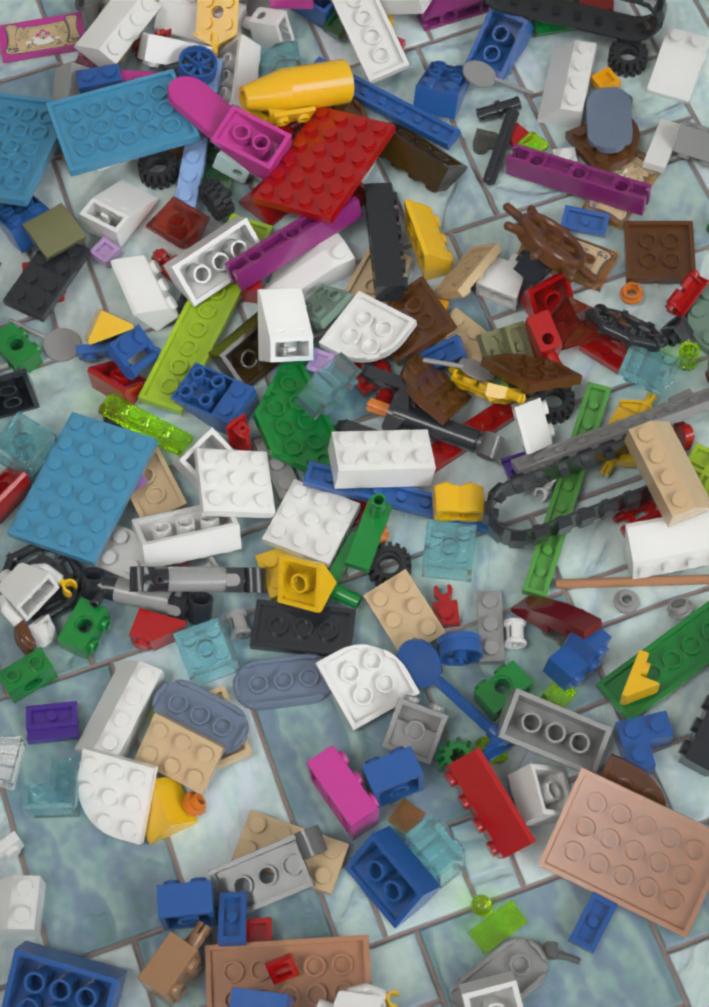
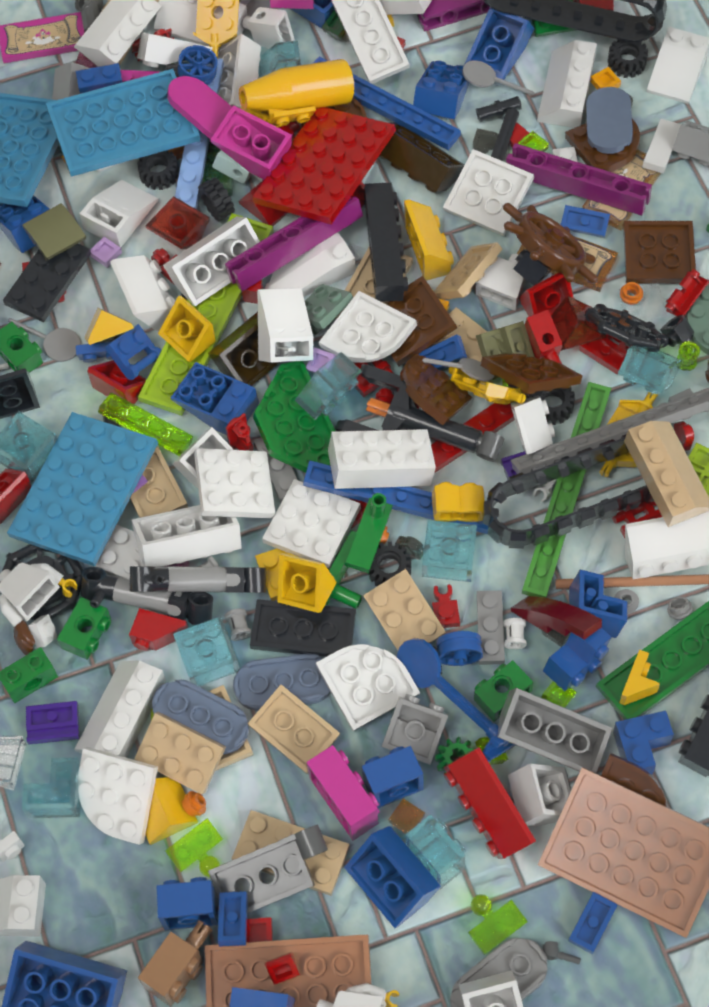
none -> yellow slope [158,296,216,362]
none -> clear neon green plate [164,818,223,877]
none -> tan plate [247,685,340,774]
none -> clear smoke tile [395,536,424,560]
none -> white plate [443,149,534,236]
none -> blue brick [569,569,627,638]

